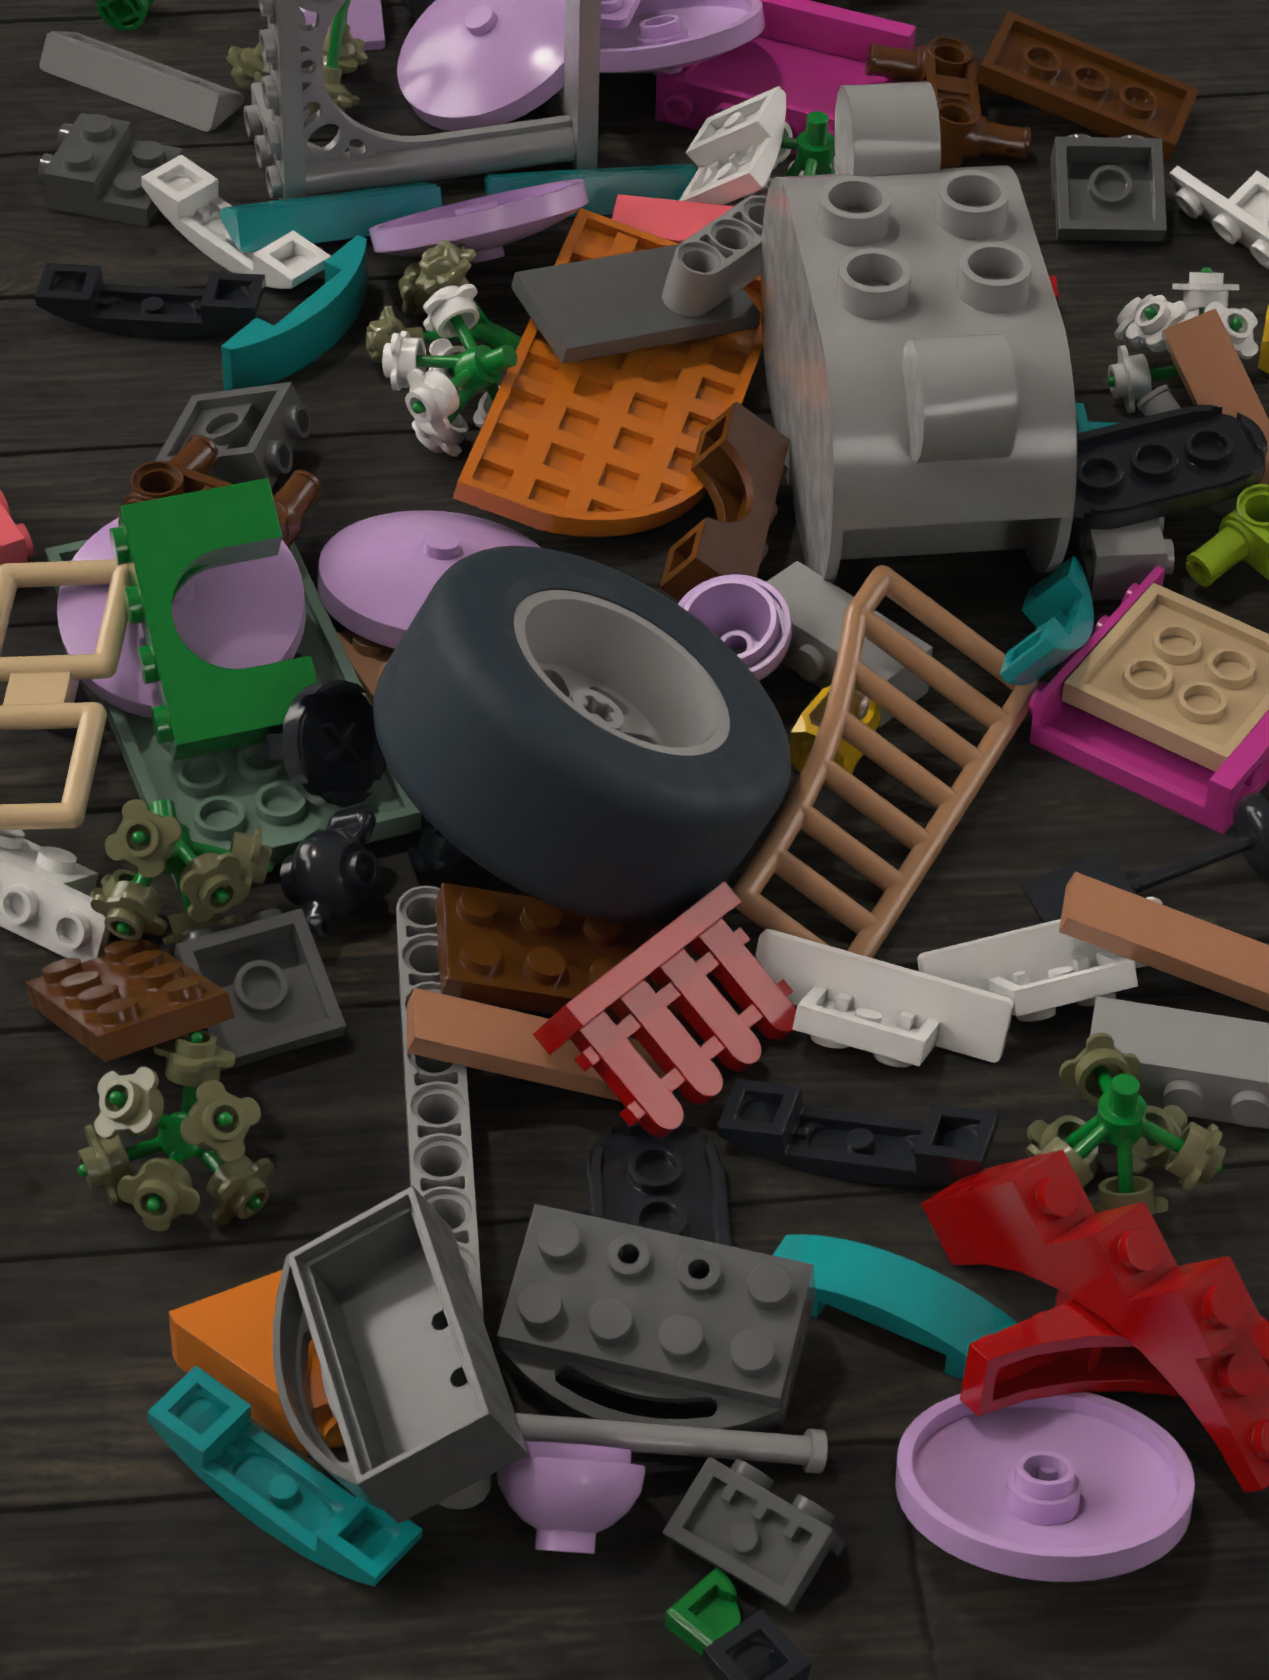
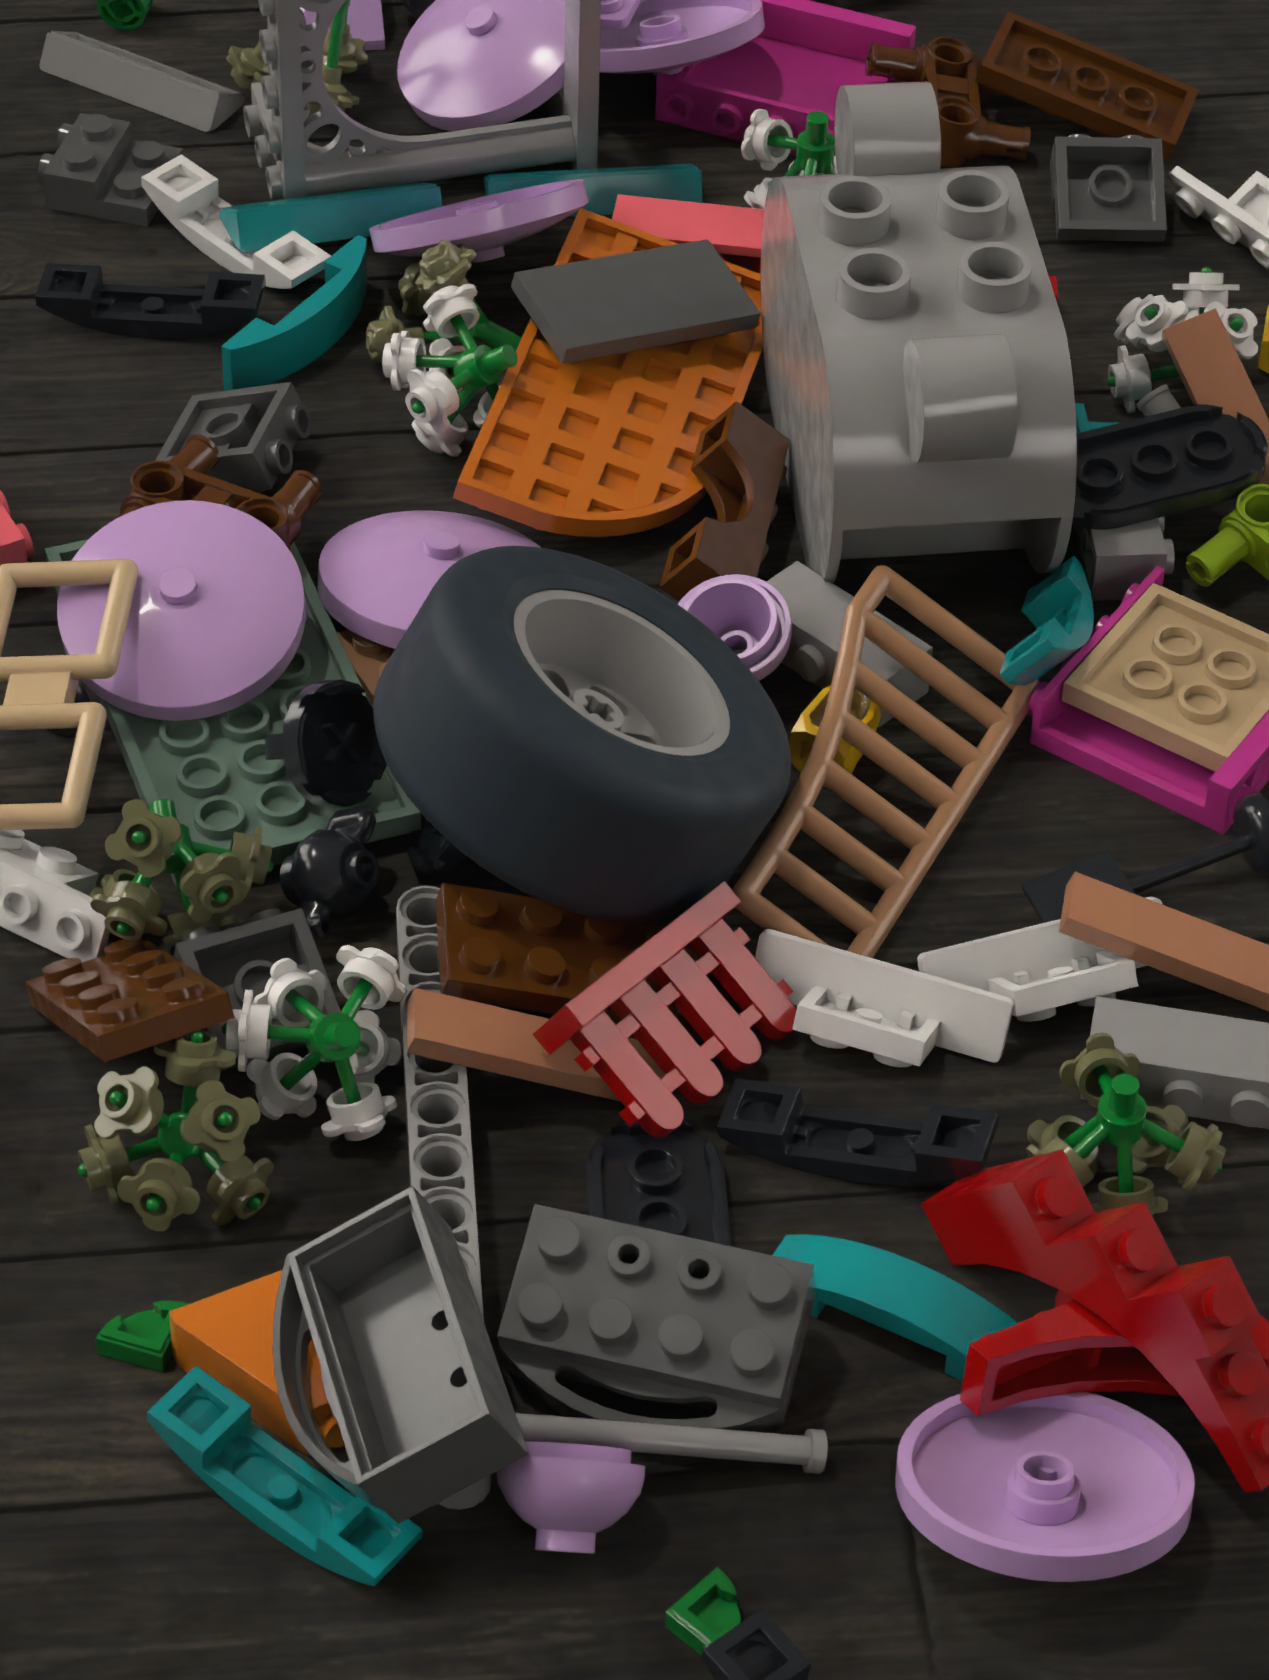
green arch [110,478,318,761] -> none
light grey beam [661,195,766,317] -> none
dark grey bracket [662,1456,846,1612] -> none
white slope [679,86,786,205] -> none
none -> green tile [96,1301,189,1372]
none -> white plant [222,945,407,1141]

